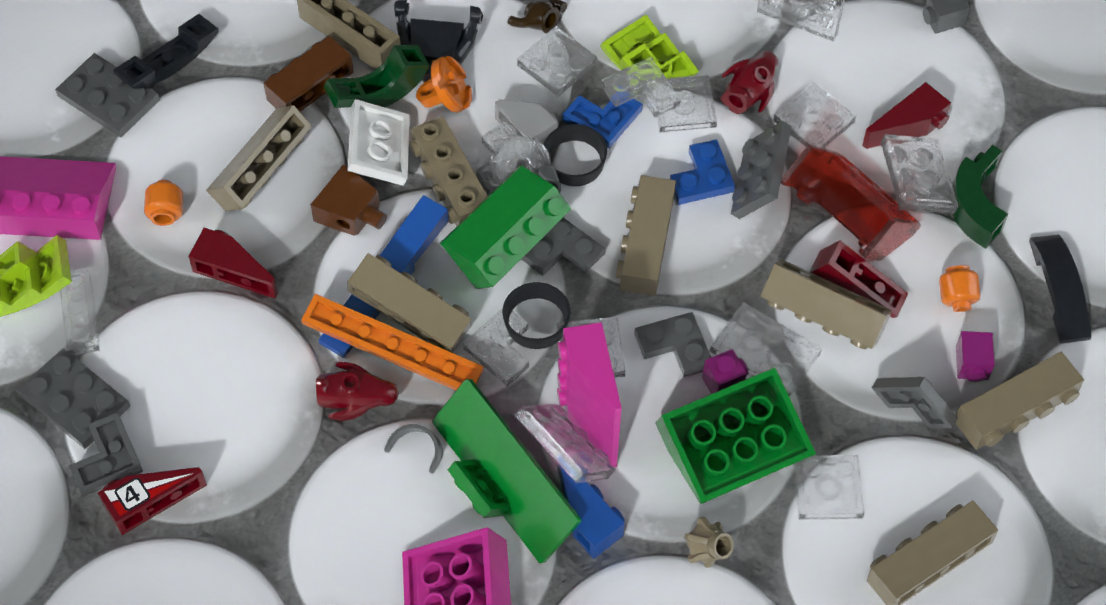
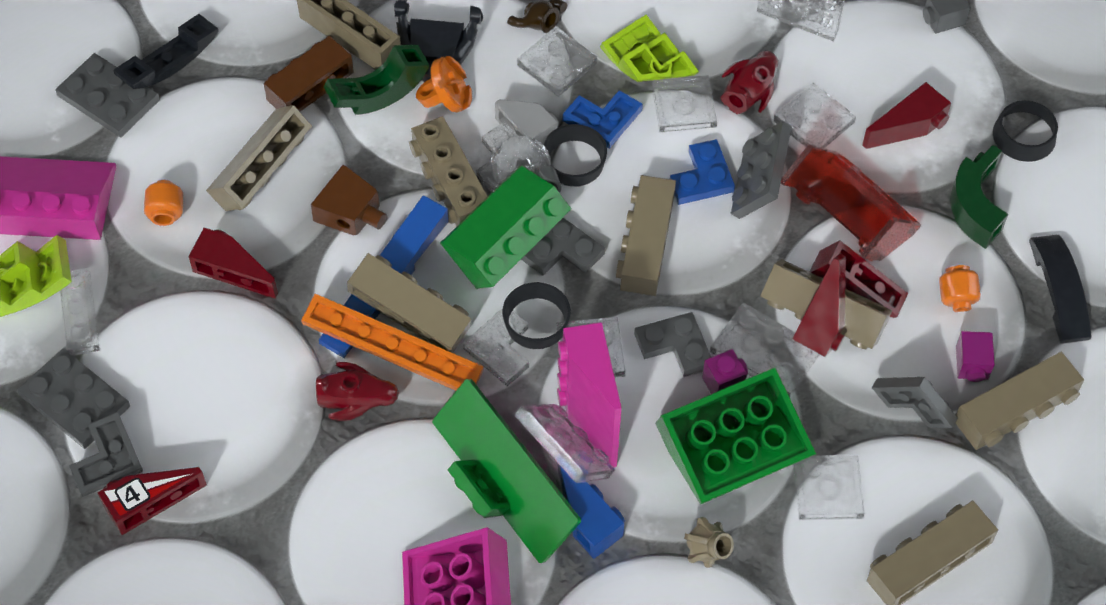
white plate [347,99,410,186] -> none
dark grey helmet [384,424,443,474] -> none
clear plate [601,56,680,117] -> none
clear plate [881,134,959,213] -> none
none -> dark red slope [792,253,846,357]
none -> black tyre [993,100,1058,162]

